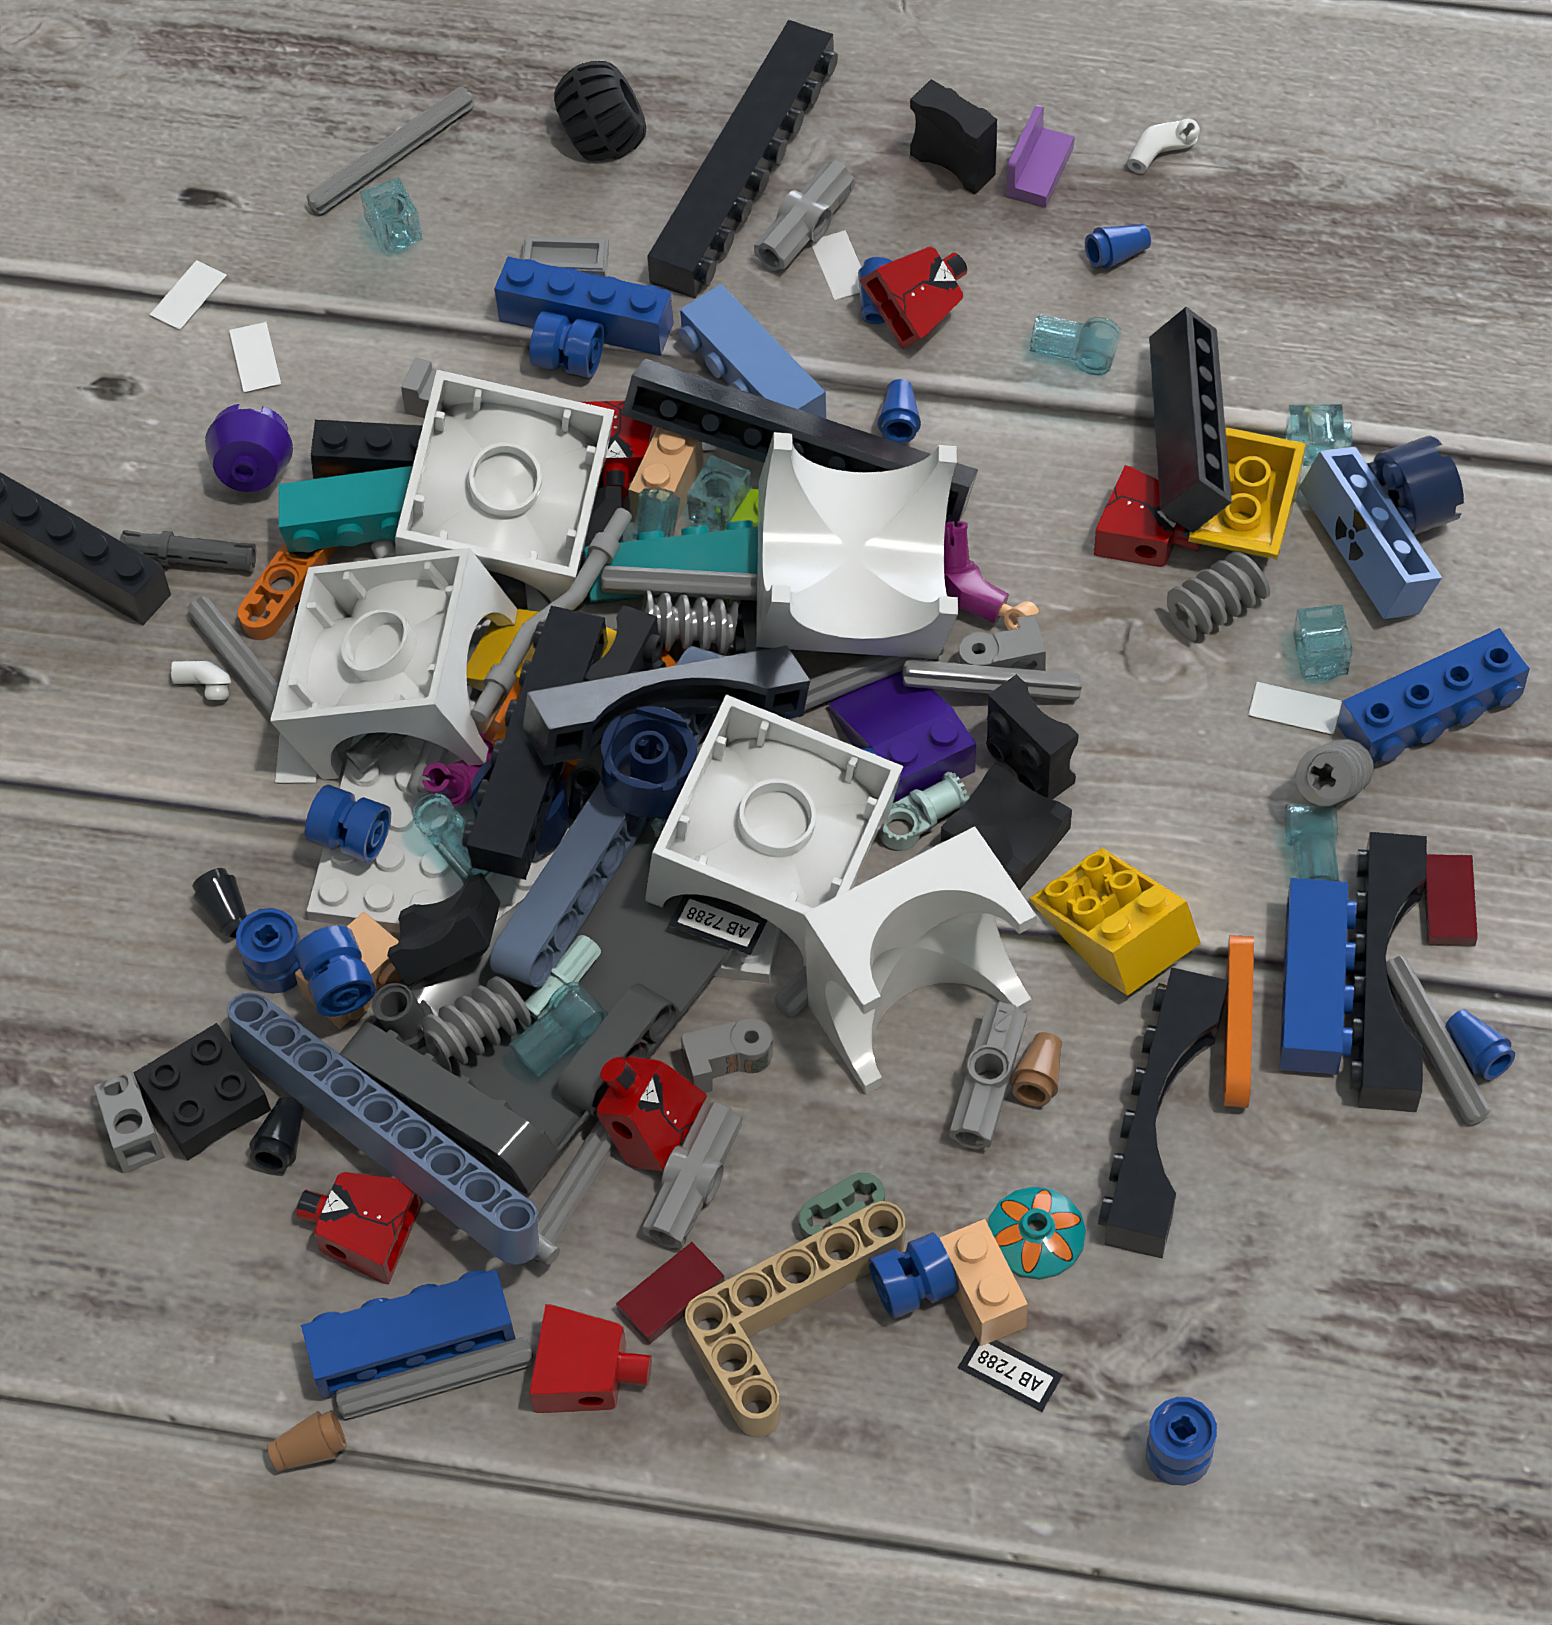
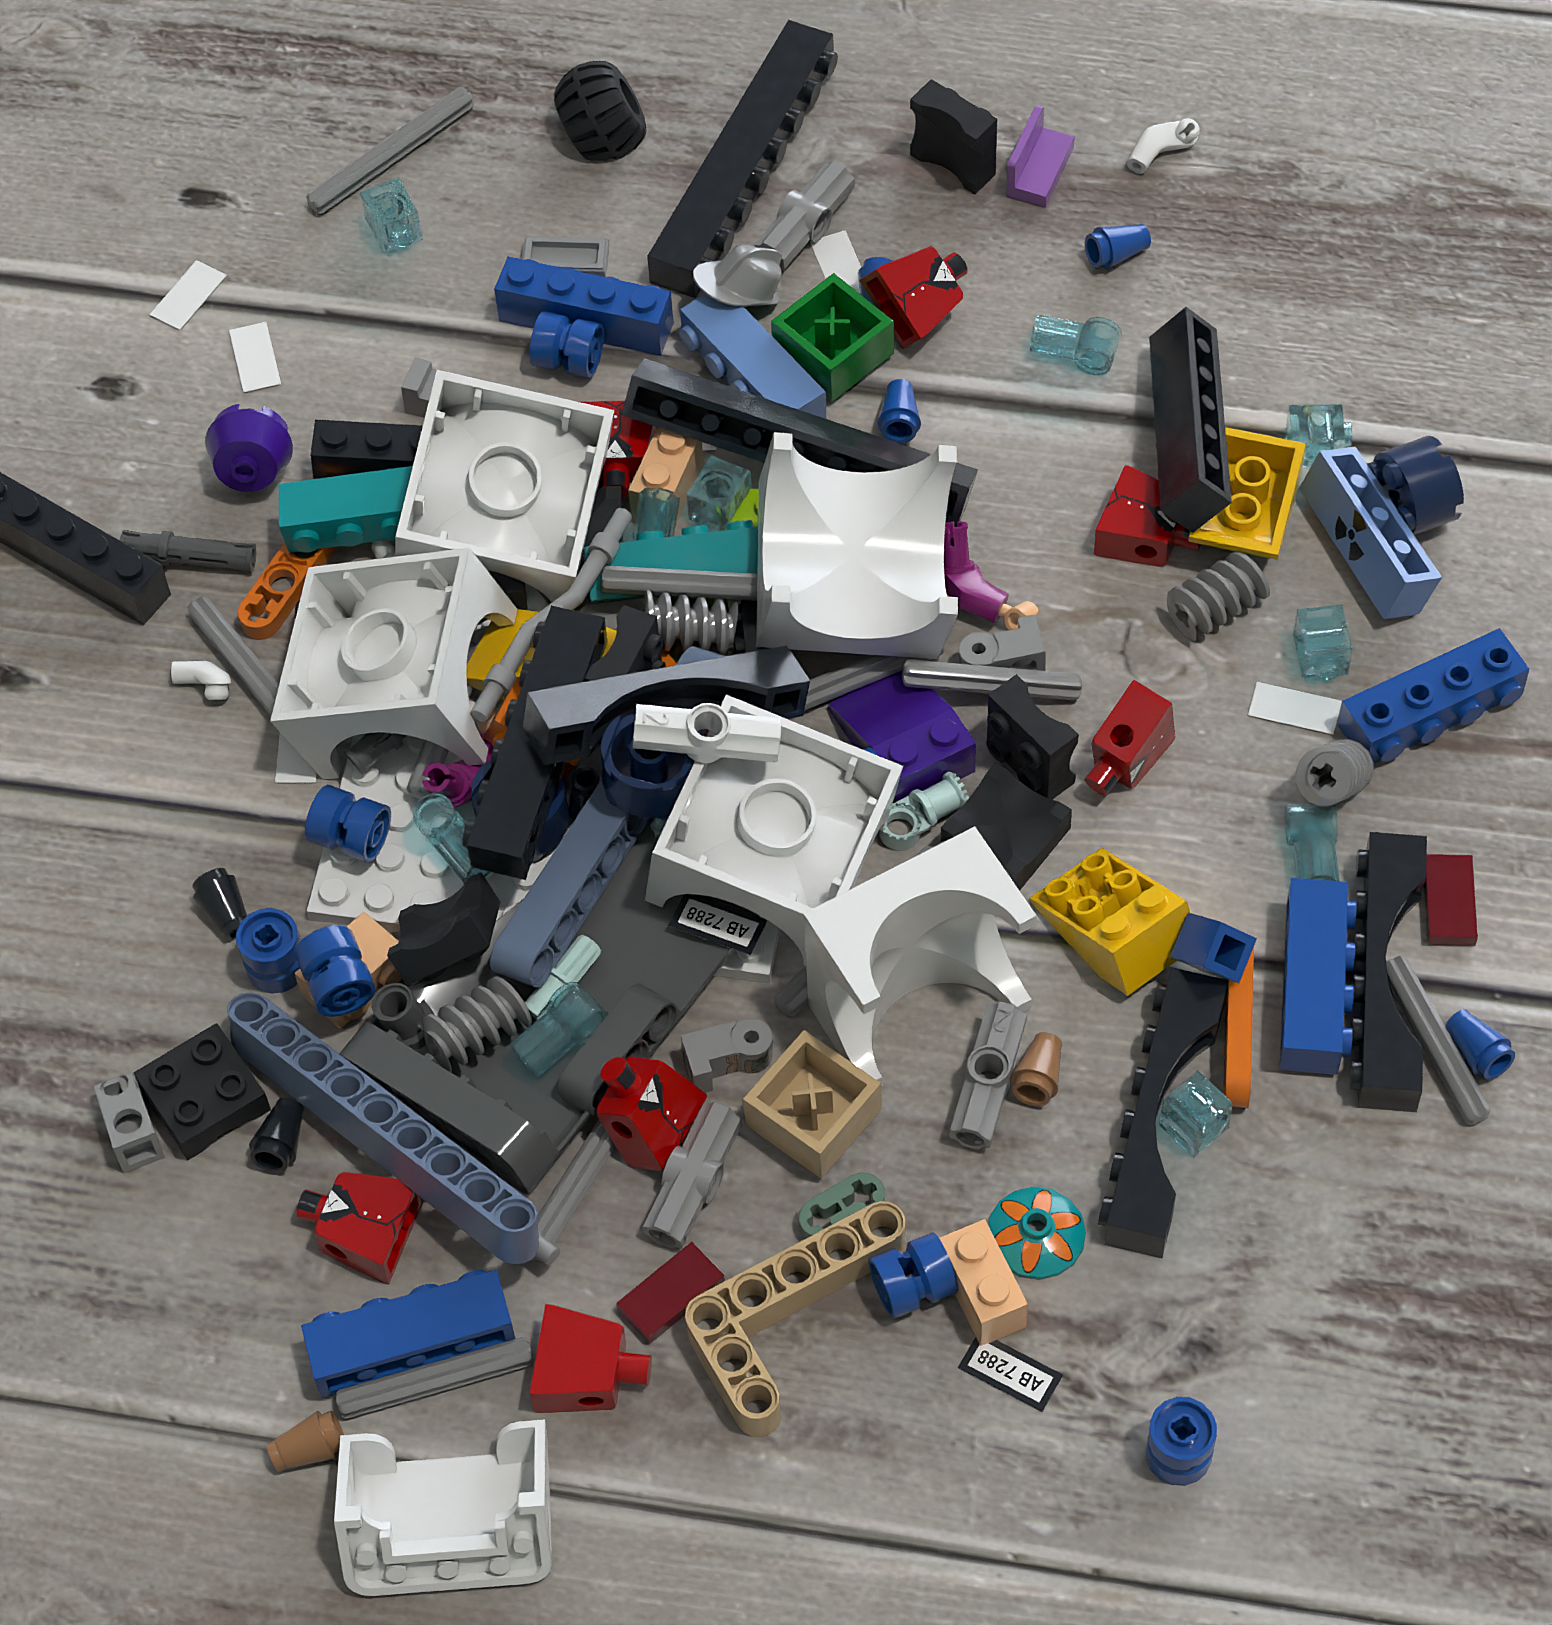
none -> white windscreen [334,1419,552,1596]
none -> white piece [632,703,782,763]
none -> light grey piece [693,244,782,307]
none -> tan brick [743,1030,882,1179]
none -> green brick [771,273,894,402]
none -> red torso [1084,680,1175,796]
none -> clear light blue brick [1159,1070,1233,1158]
none -> blue brick [1170,912,1257,983]

